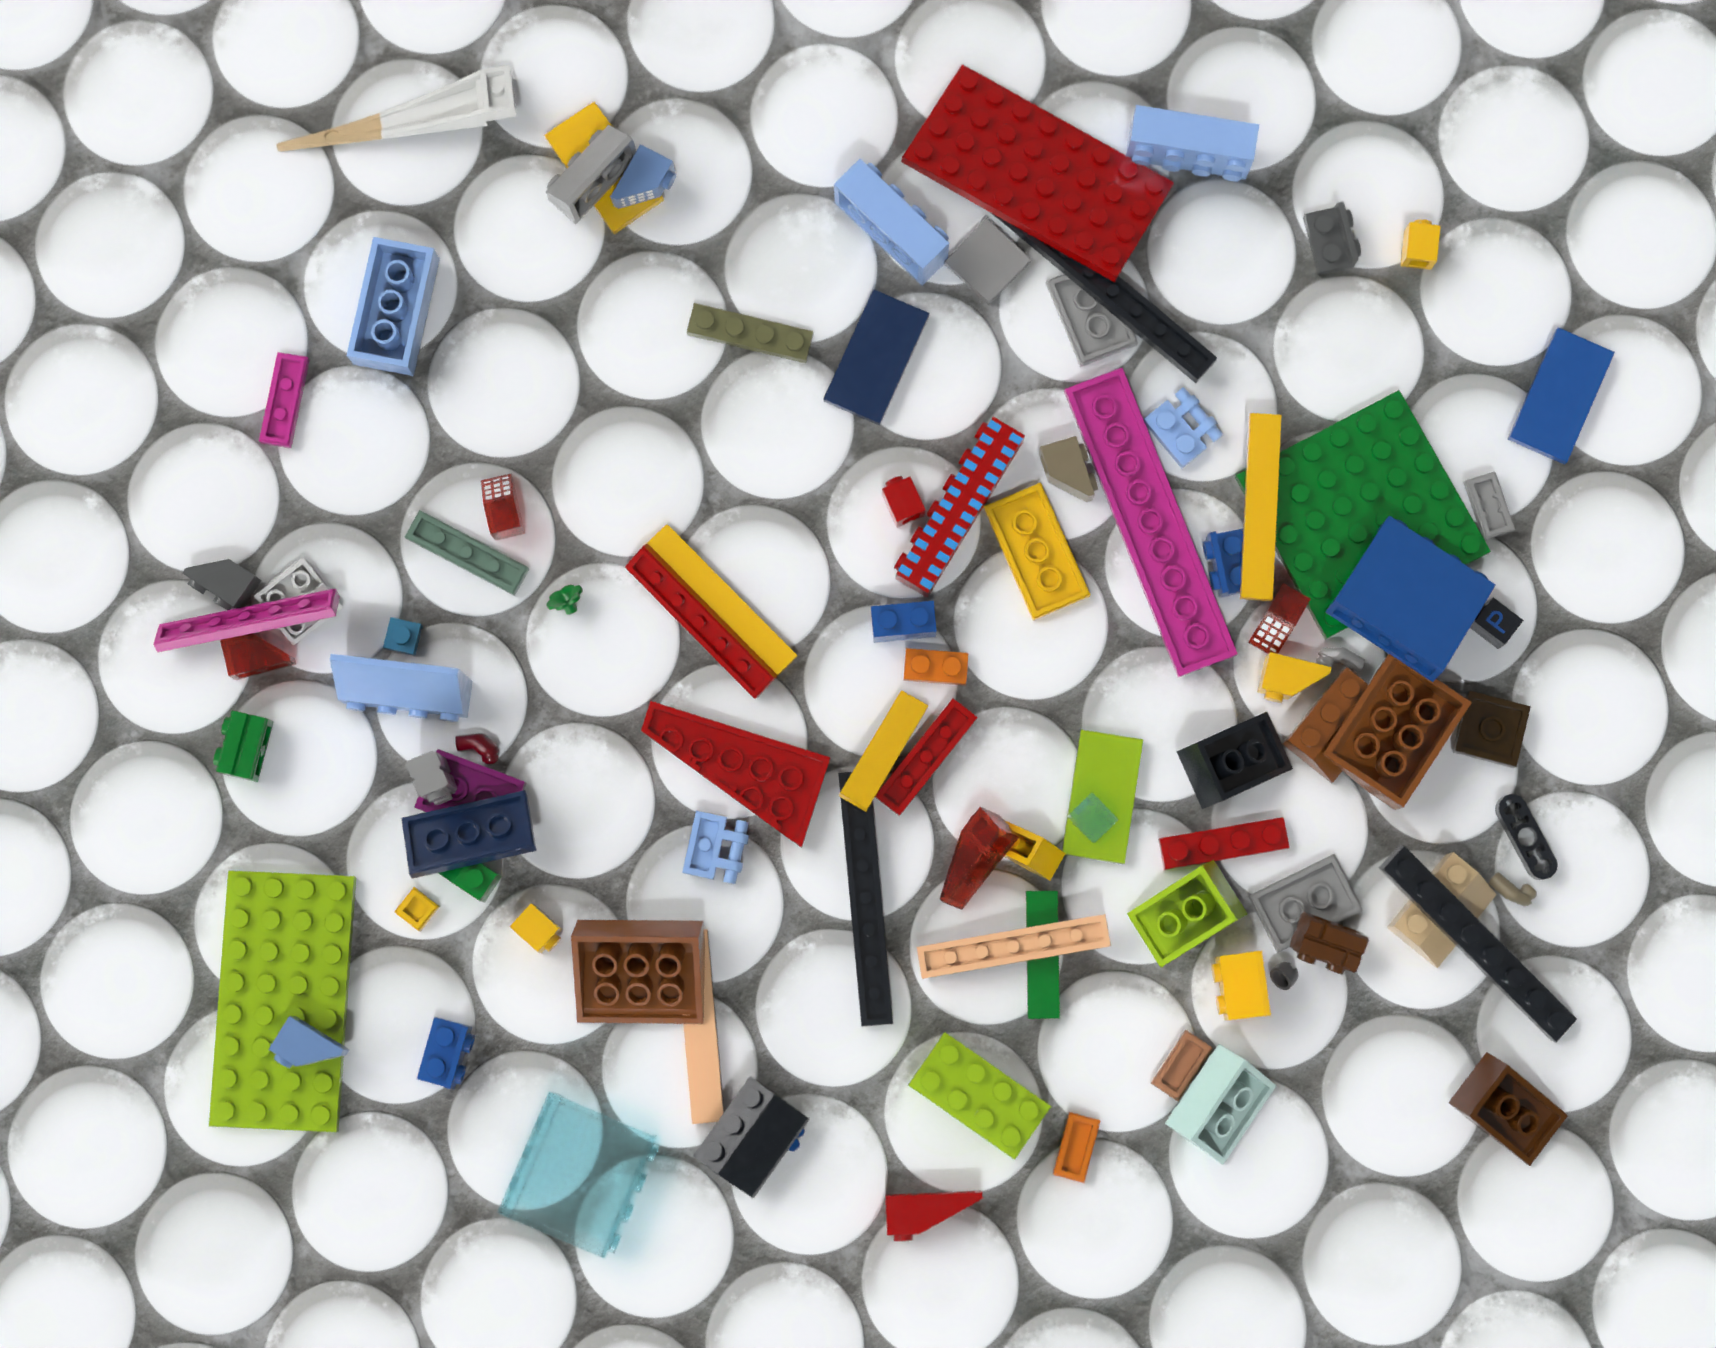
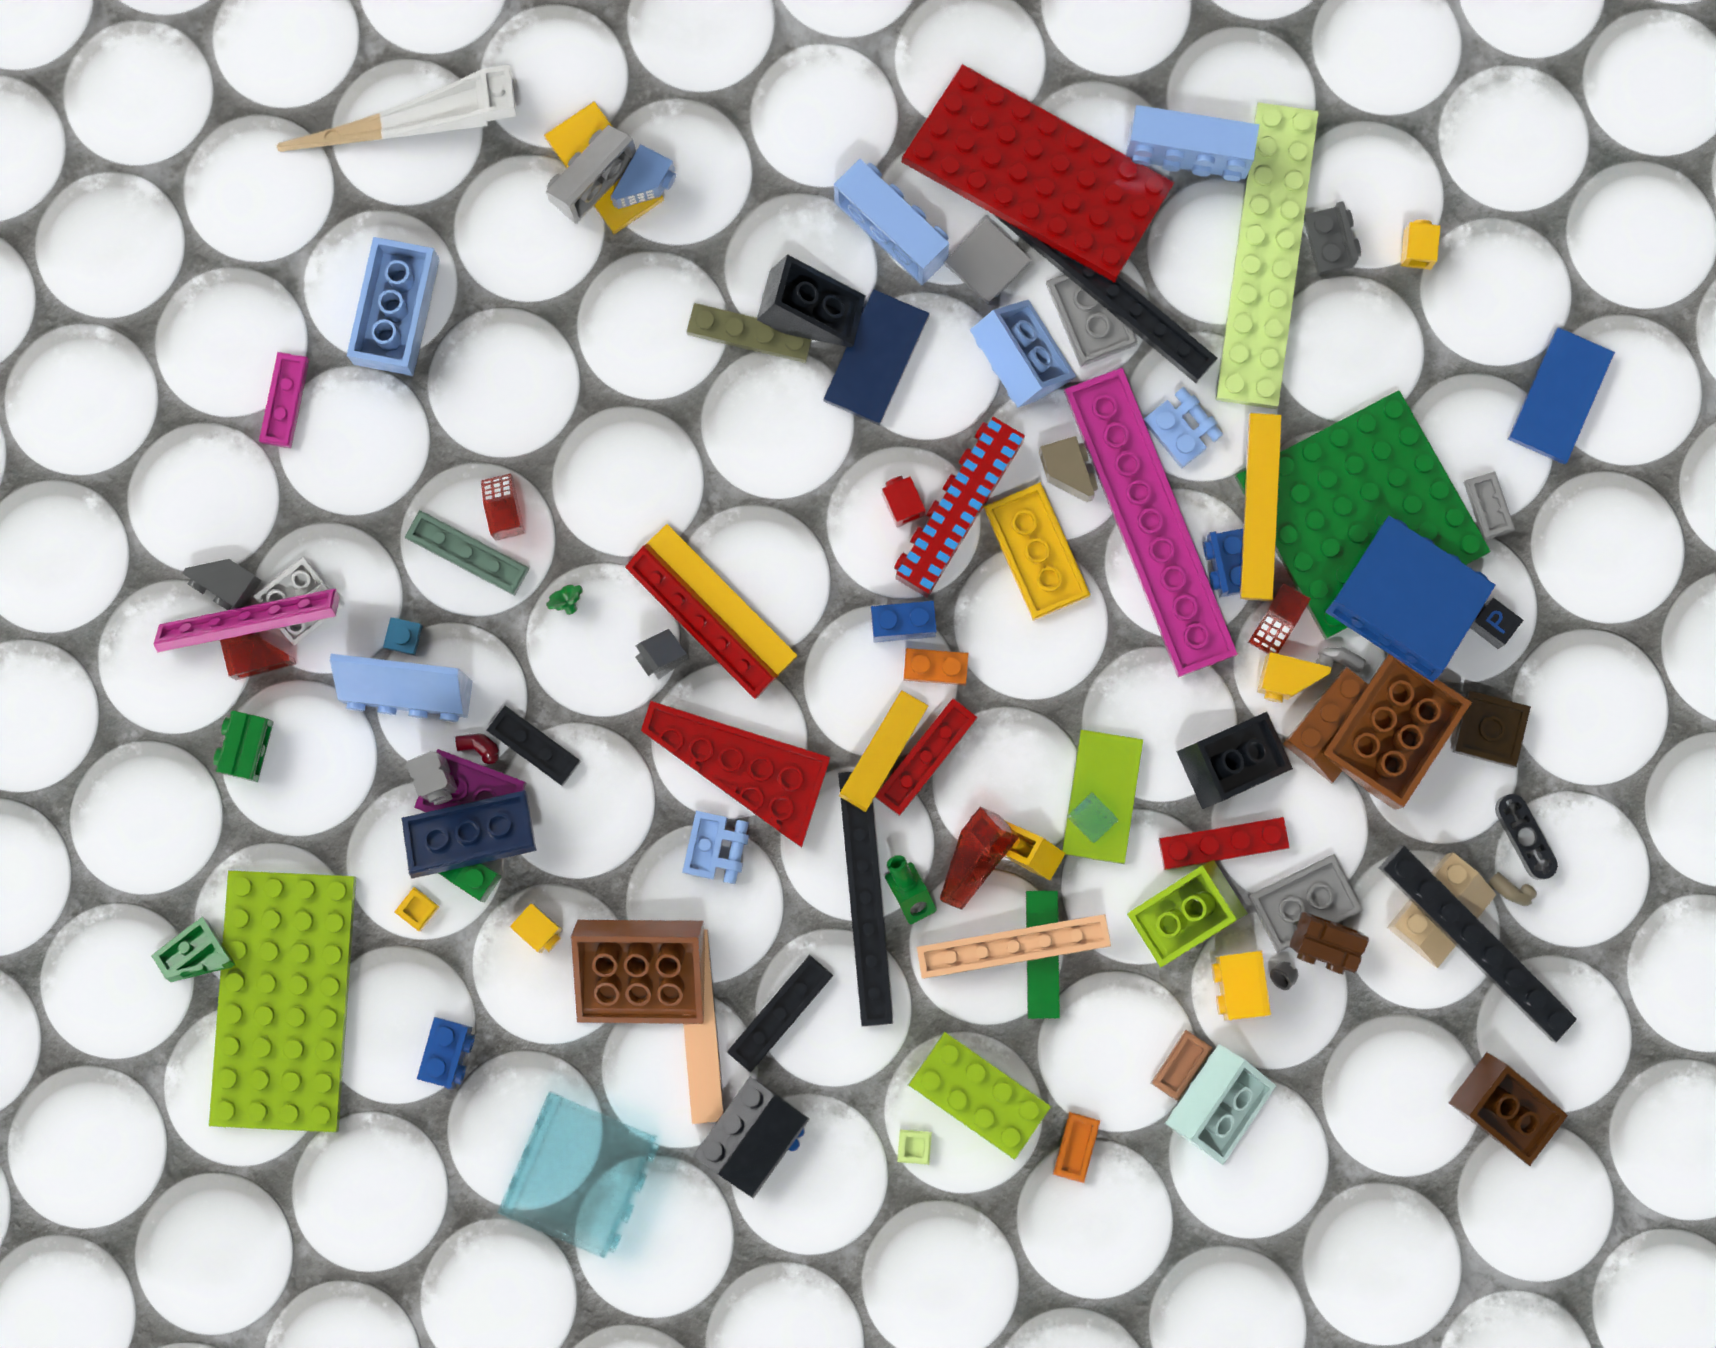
medium blue slope [268,1016,350,1068] -> none
red slope [885,1190,983,1241] -> none
none -> wing [151,917,236,983]
none -> black tile [486,706,581,786]
none -> dark grey slope [635,629,689,680]
none -> black tile [727,955,834,1073]
none -> black slope [757,254,866,348]
none -> green bracket [885,855,937,925]
none -> yellowish green tile [897,1129,932,1165]
none -> light blue slope [970,300,1076,408]
none -> yellowish green plate [1216,102,1319,409]

